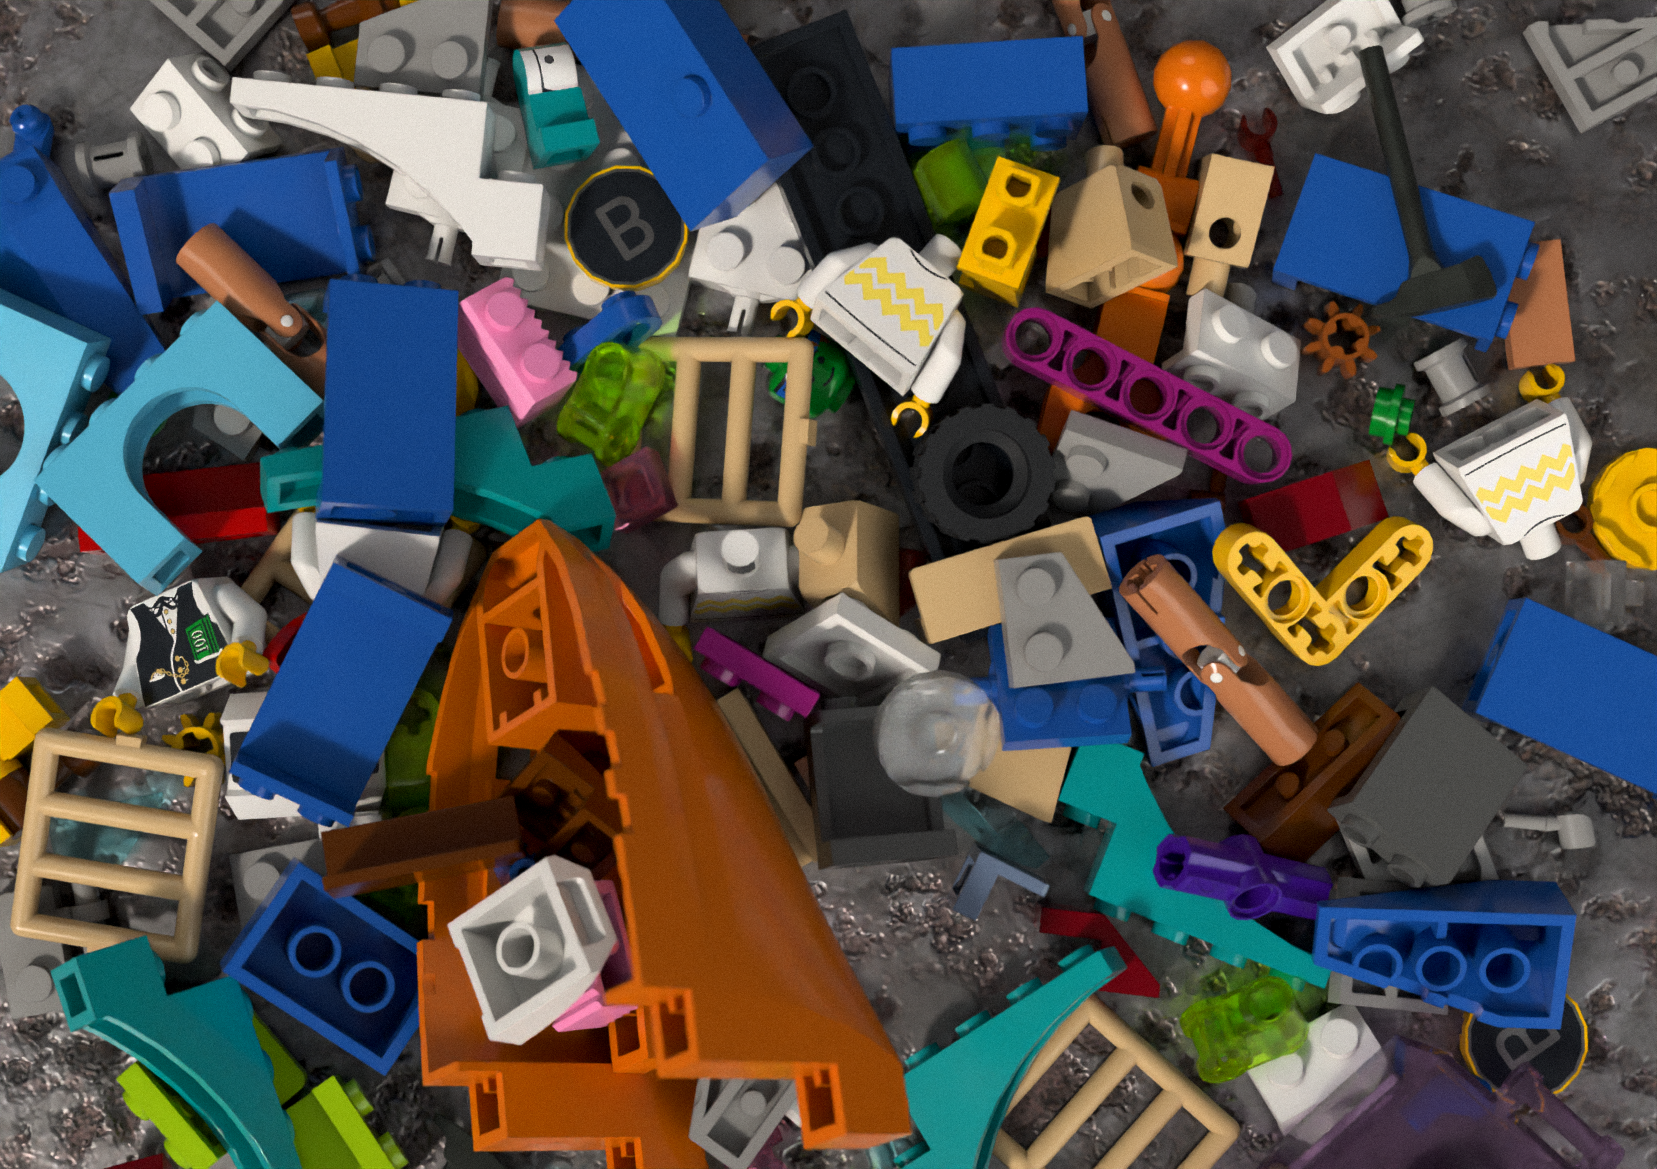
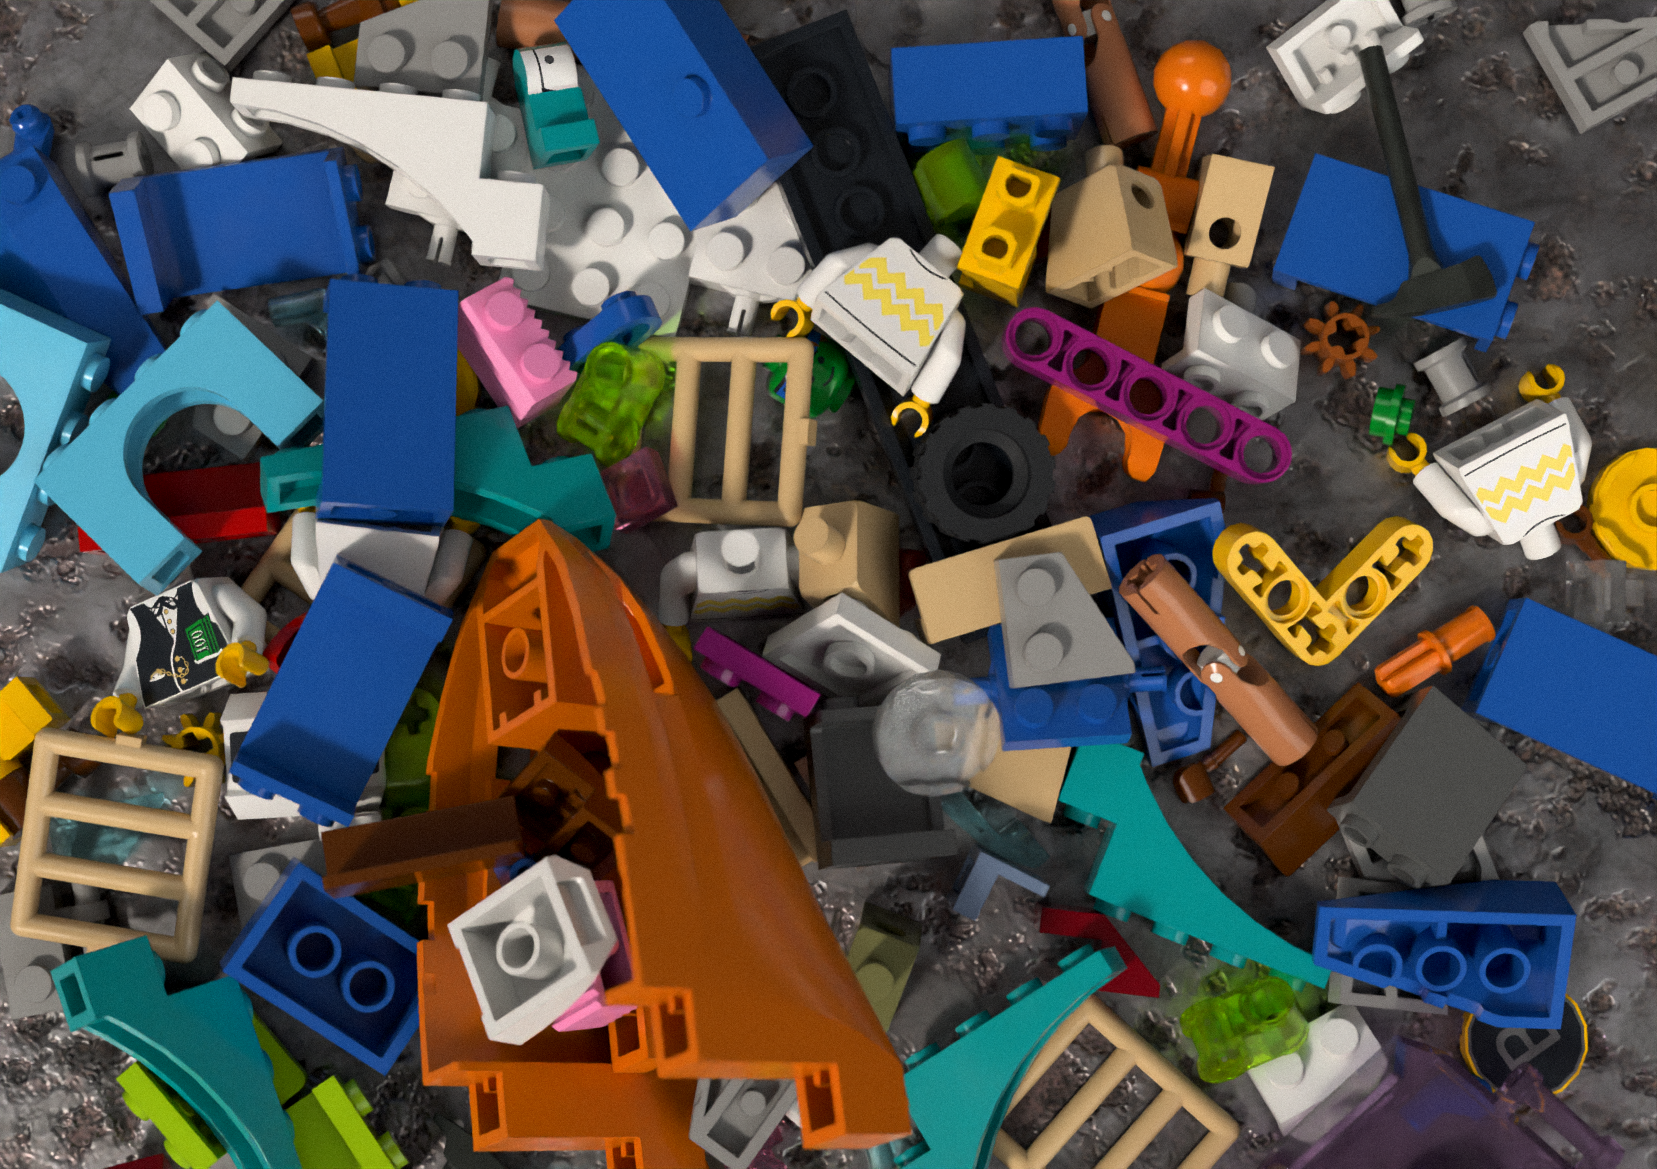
nougat piece [176,223,327,401] -> none
black tile [564,165,689,291] -> none
light grey wing [1047,410,1188,516] -> none
dark purple piece [1152,833,1333,920] -> none
clear red hand [1237,108,1284,199] -> none
dark red slope [1237,459,1389,552] -> none
light grey hand [1503,811,1596,849] -> none
nougat tile [1504,239,1575,371] -> none
none -> olive torso [845,901,923,1033]
none -> reddish brown hand [1173,730,1247,804]
none -> orange axle [1374,605,1496,698]

